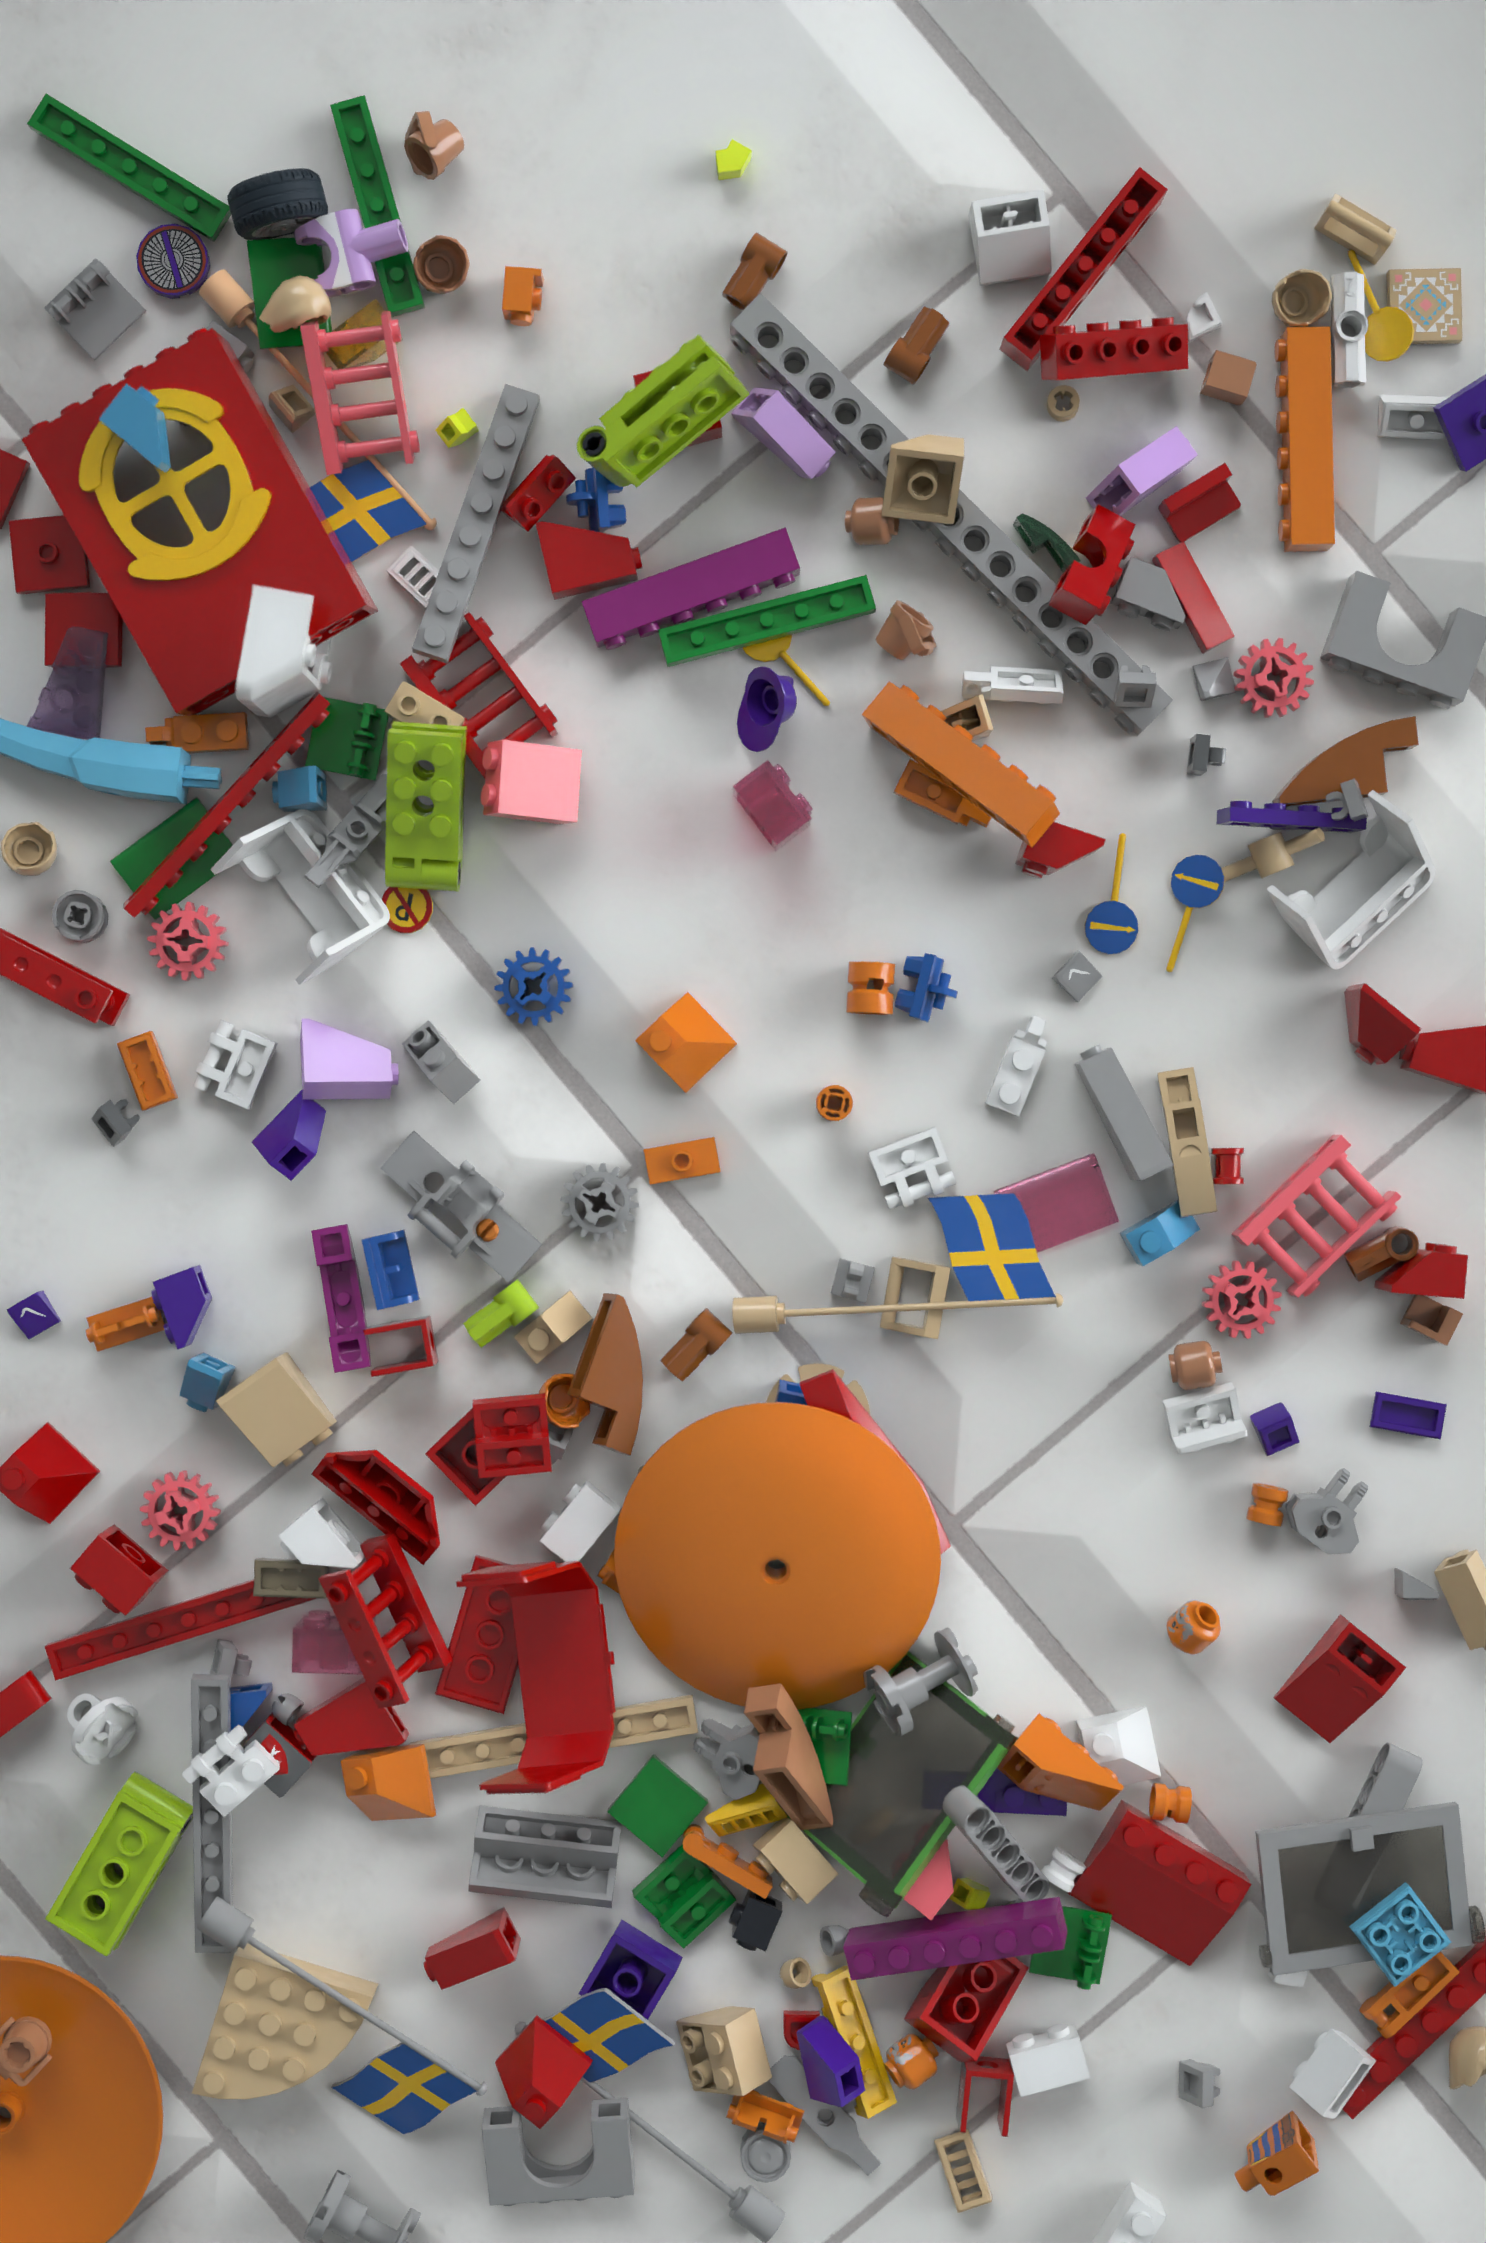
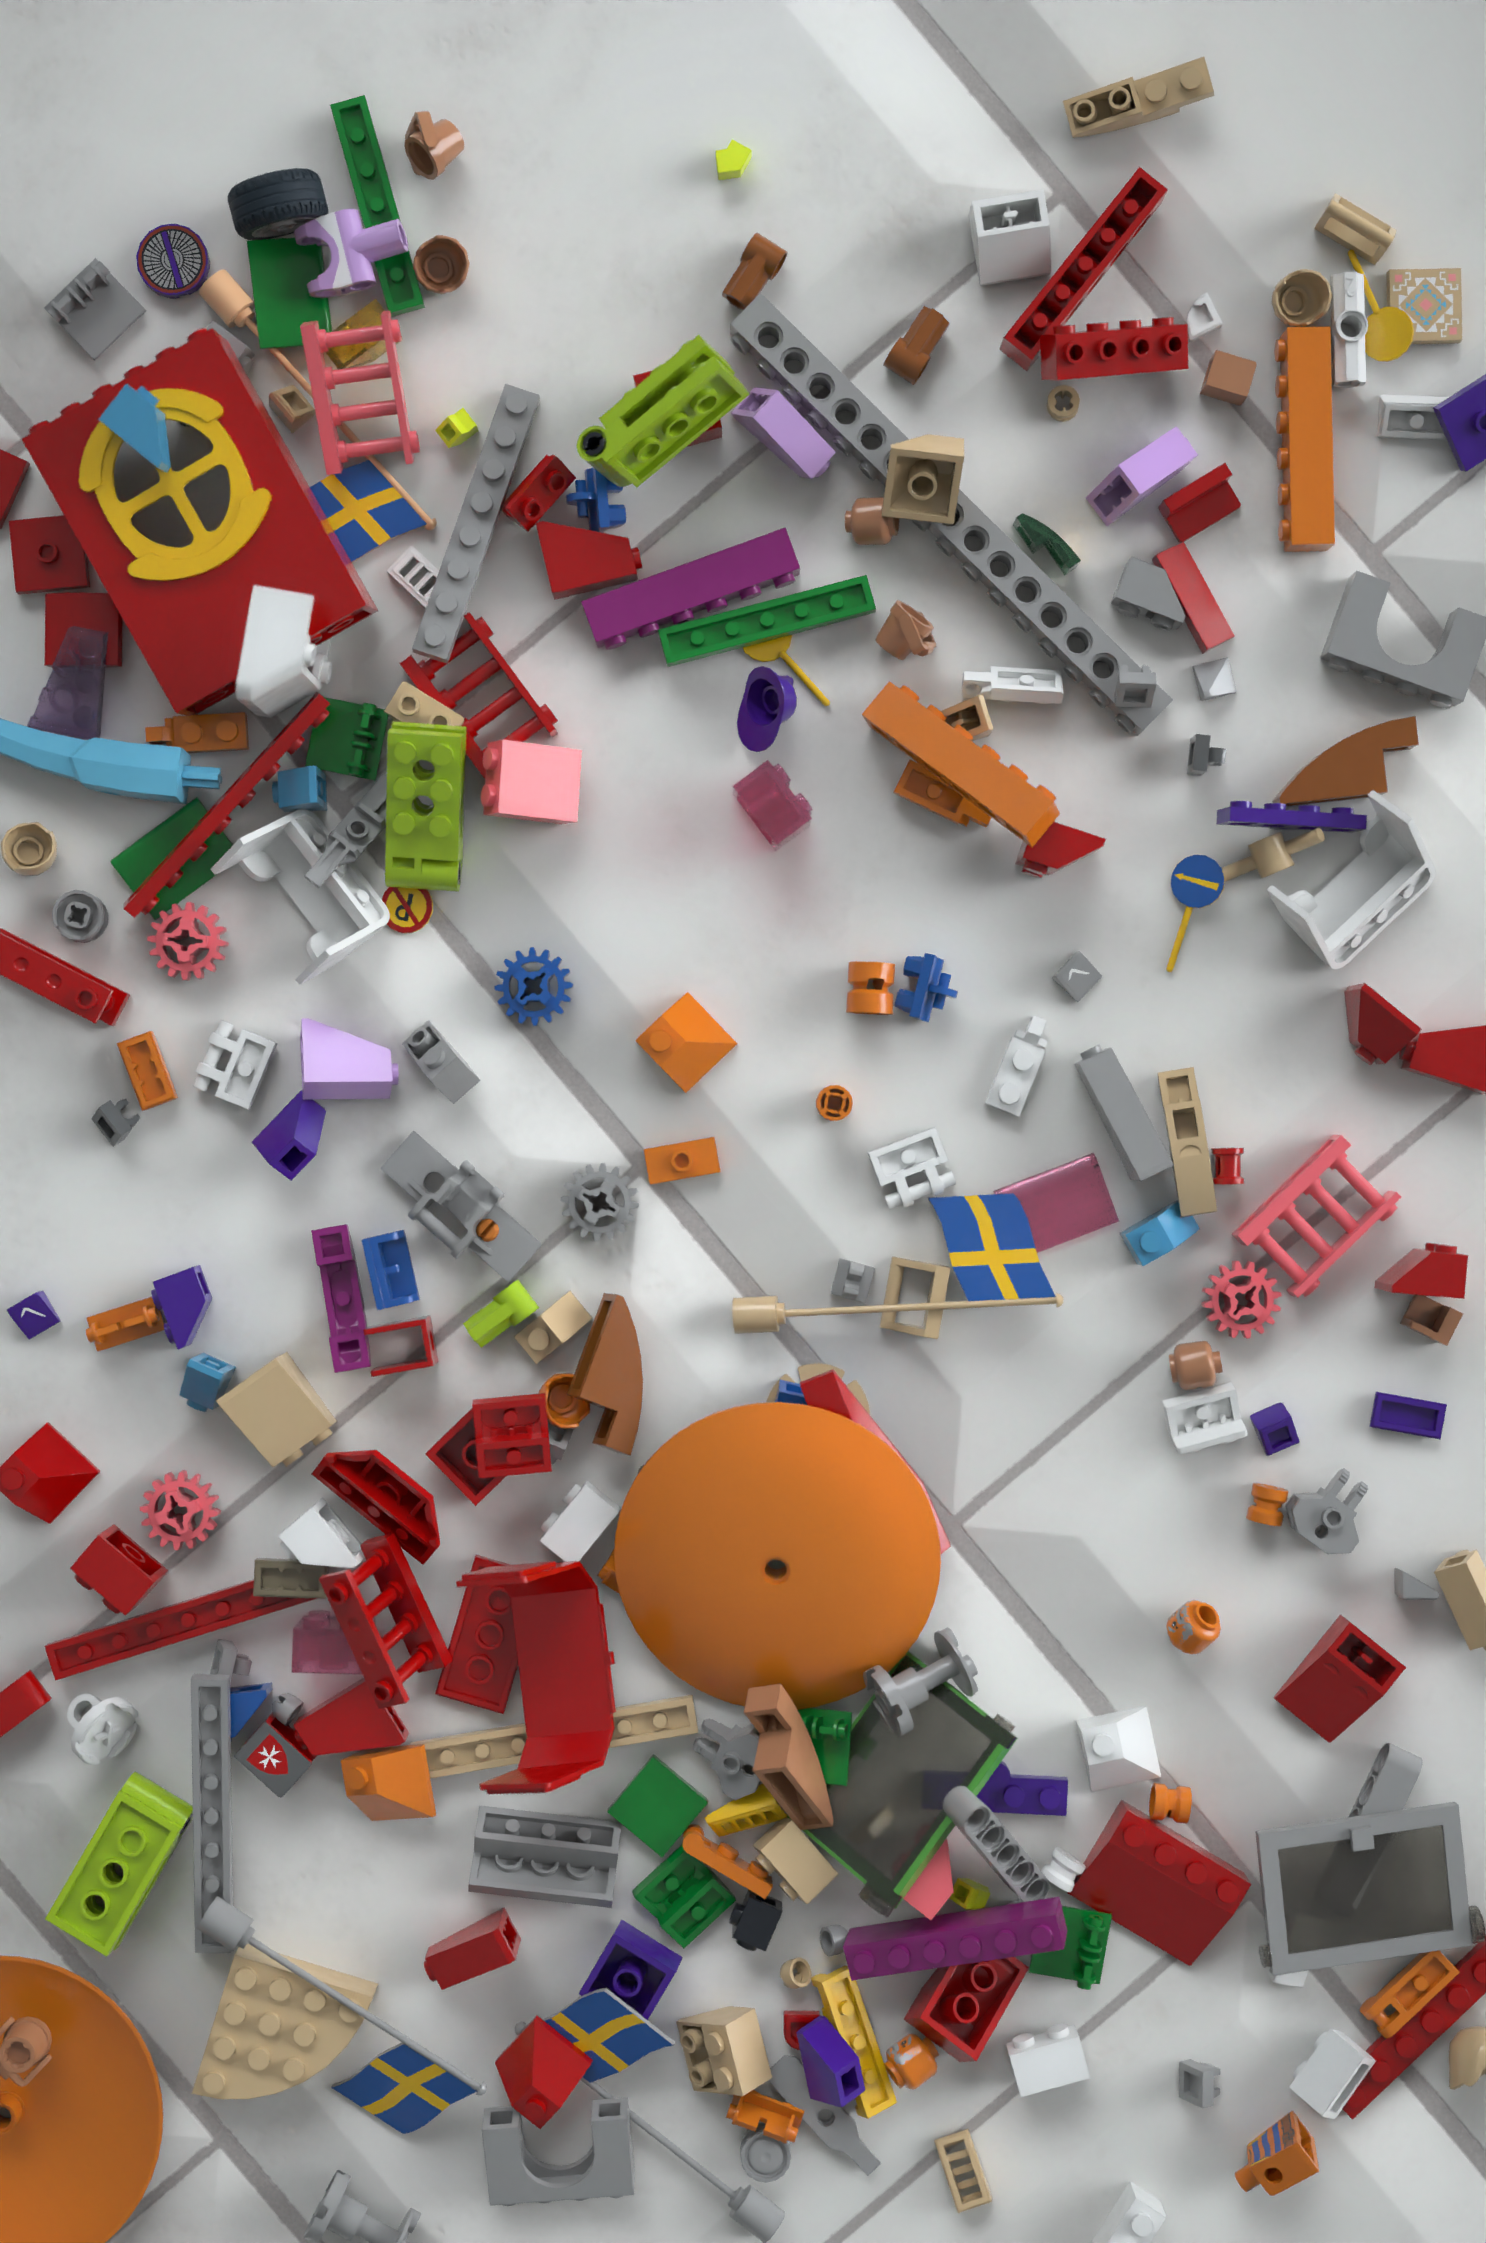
green plate [27,94,231,242] -> none
white plate [182,1725,280,1817] -> none
tan hair [259,276,332,332] -> none
orange brick [502,266,544,326] -> none
dark orange piece [660,1308,733,1382] -> none
red piece [956,2056,1014,2137] -> none
orange slope [997,1713,1124,1811] -> none
red arch [1048,504,1136,625] -> none
blue piece [1085,833,1138,954] -> none
coral gear [1233,638,1314,718] -> none
light grey tile [1326,779,1369,822] -> none
dark orange piece [1343,1226,1419,1282] -> none
medium azure tile [1349,1882,1451,1987] -> none
none -> tan slope [1063,57,1214,138]

